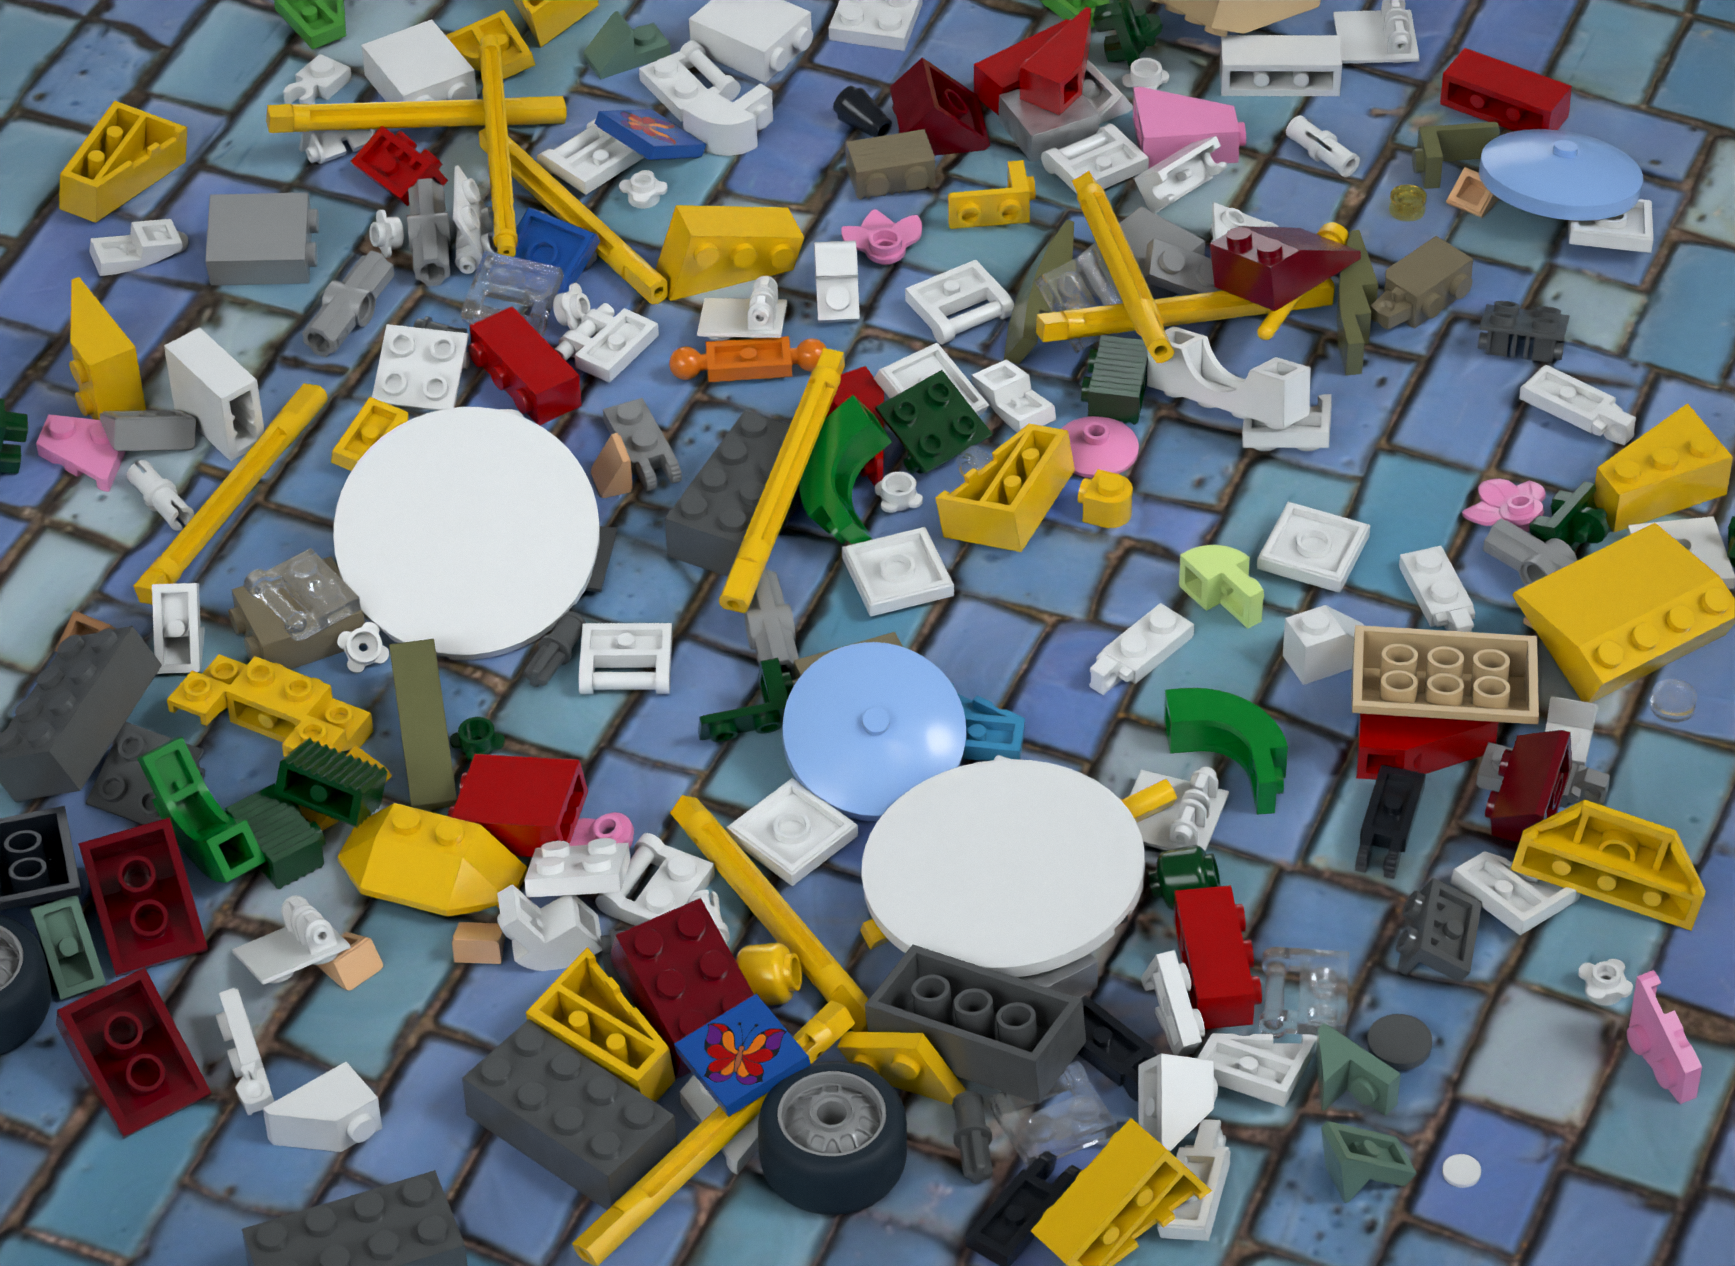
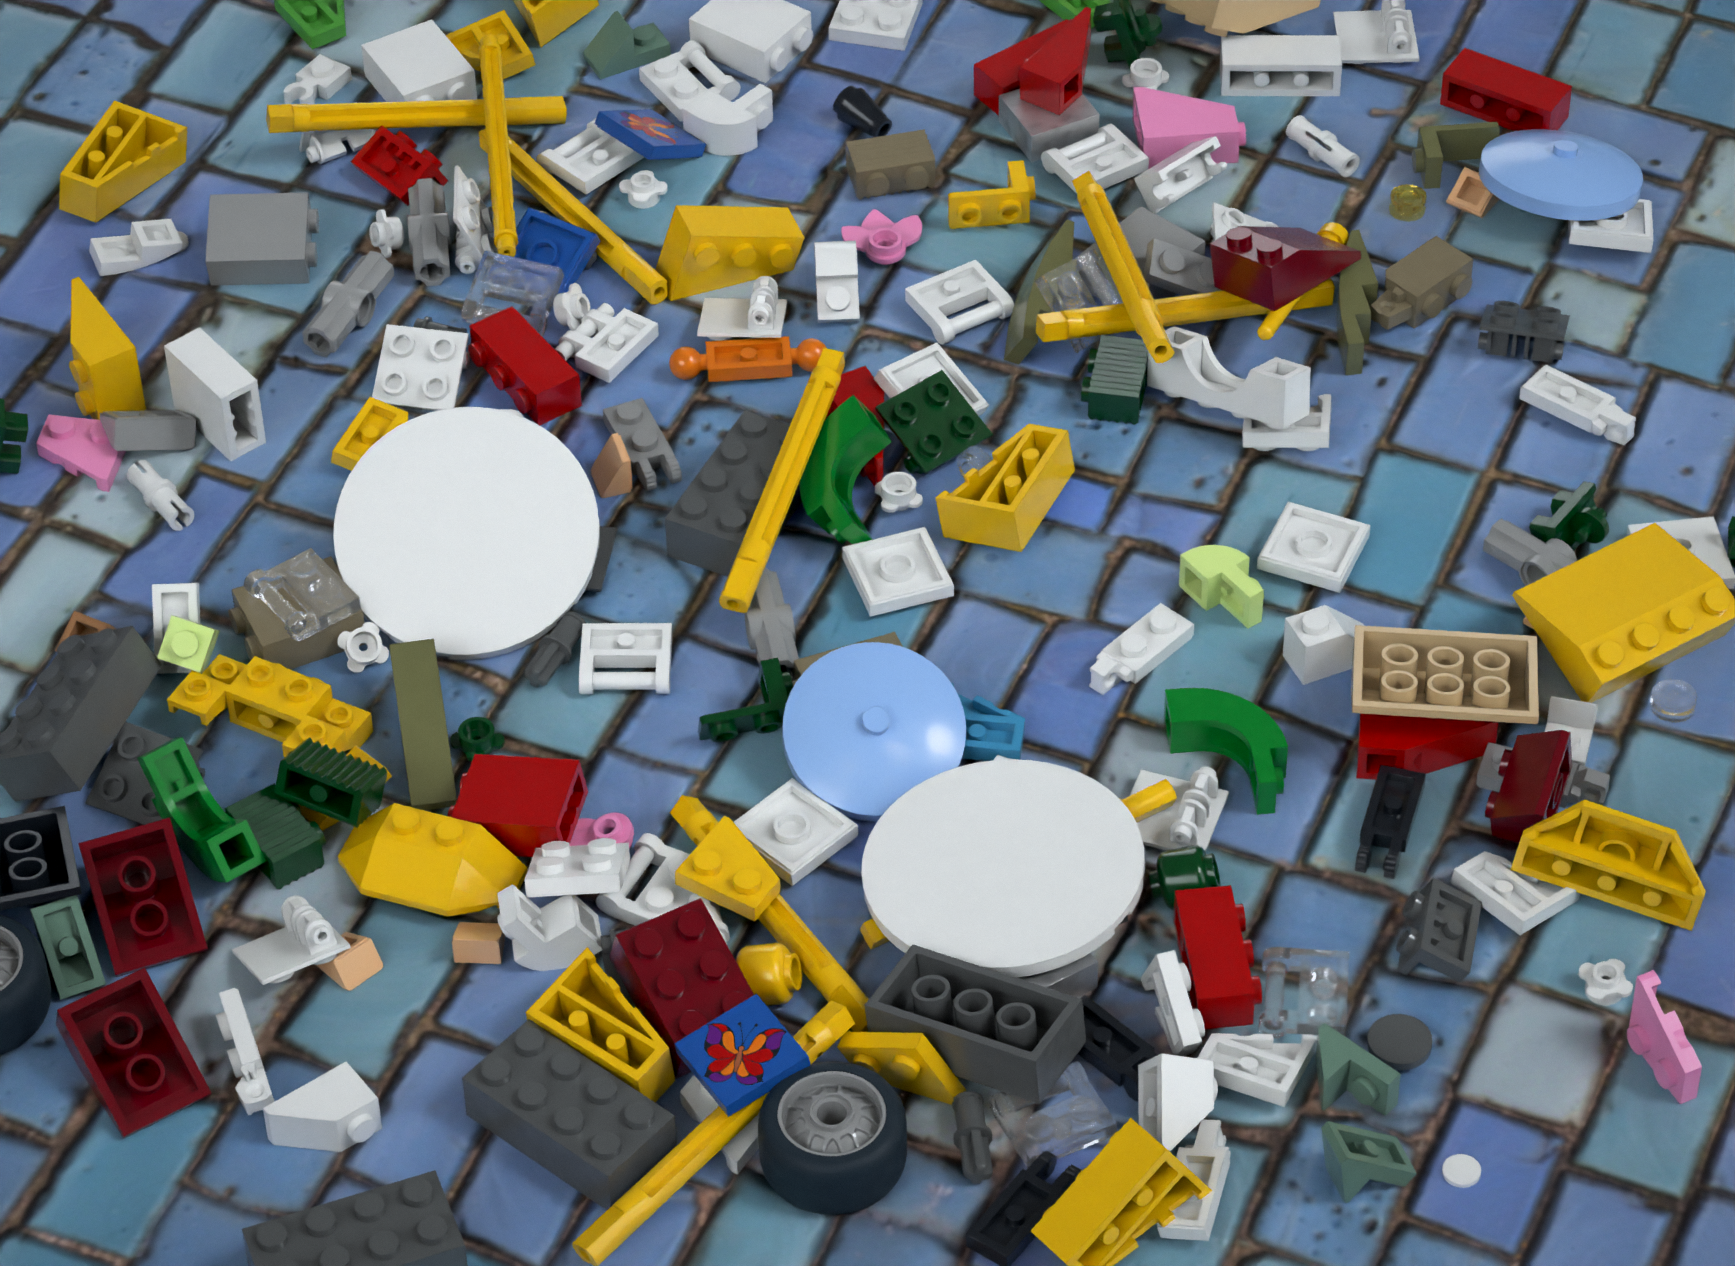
yellow piece [133,383,328,605] -> none
dark red slope [889,57,991,156] -> none
white slope [971,359,1056,432] -> none
bright pink dish [1061,416,1139,478] -> none
yellow plate [1078,469,1133,528] -> none
white slope [1082,60,1133,124] -> none
white hinge [1399,546,1475,632] -> none
bright pink plate [1462,479,1546,532] -> none
yellow wedge [1594,403,1733,533] -> none
none -> yellowish green brick [157,615,220,673]
none -> yellow wing [675,816,780,922]

